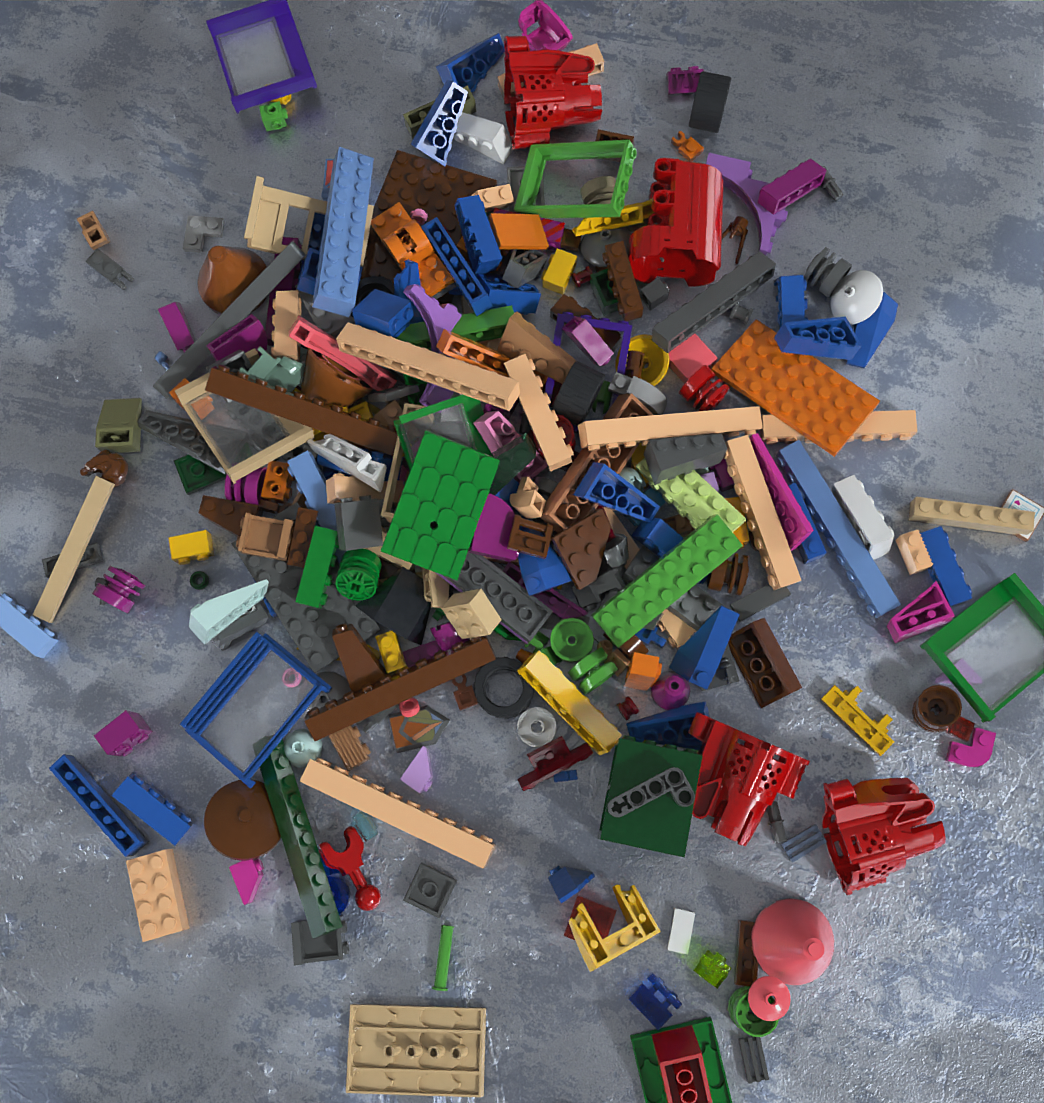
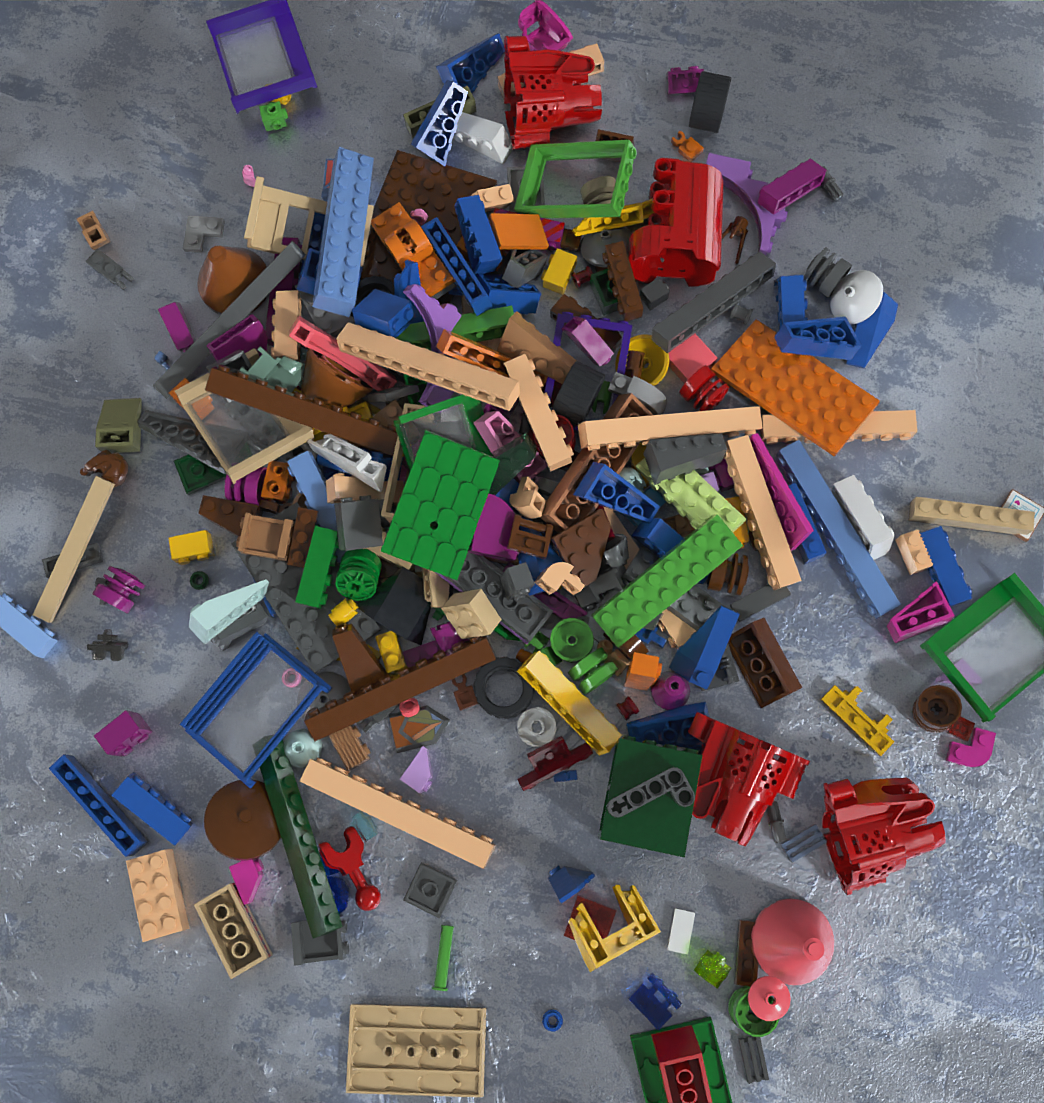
none -> clear smoke hips [87,629,128,661]
none -> tan brick [194,883,273,979]
none -> bright pink arm [242,165,256,188]
none -> yellow brick [328,598,359,626]
none -> dark grey brick [500,562,535,601]
none -> light nougat brick [534,562,585,595]
none -> blue plate [542,1009,563,1032]

